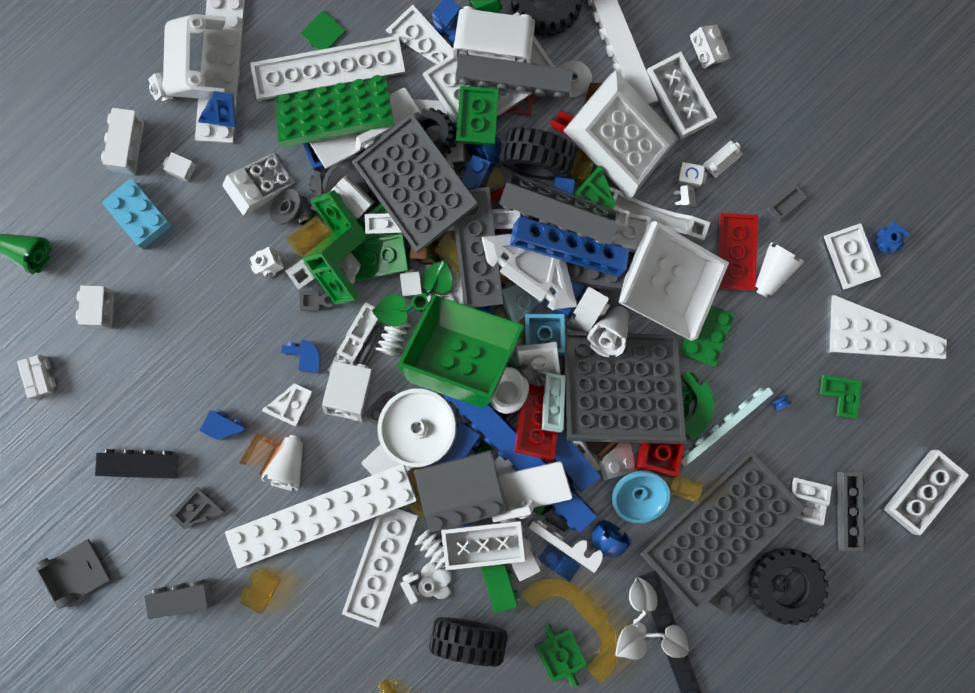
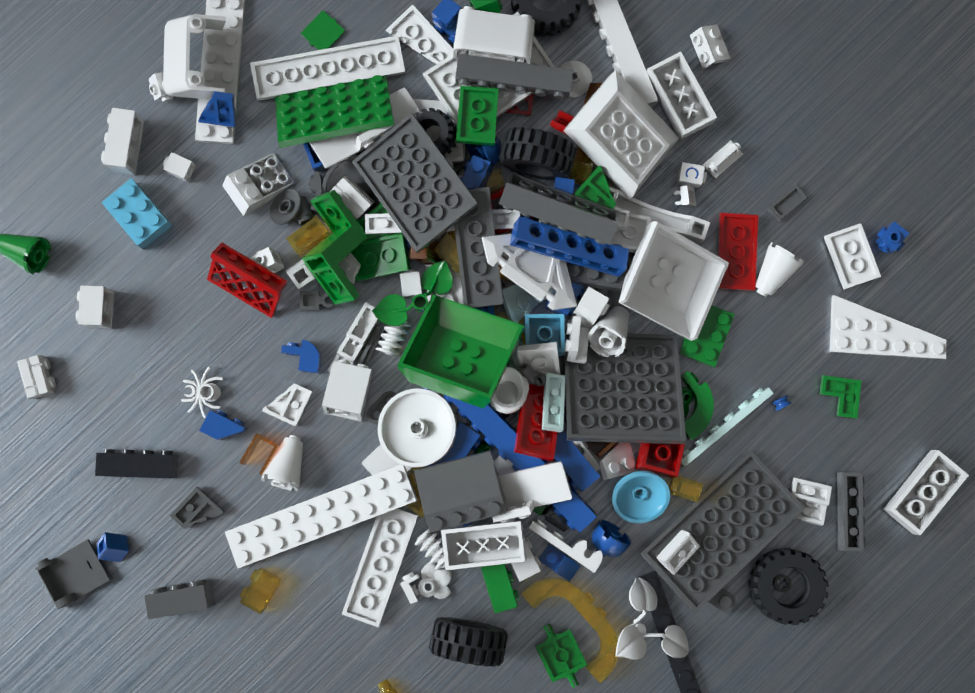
none -> blue panel [97,532,129,562]
none -> white animal [181,366,224,418]
none -> red fence [207,242,288,318]
none -> white bracket [565,316,589,364]
none -> white slope [656,530,700,575]

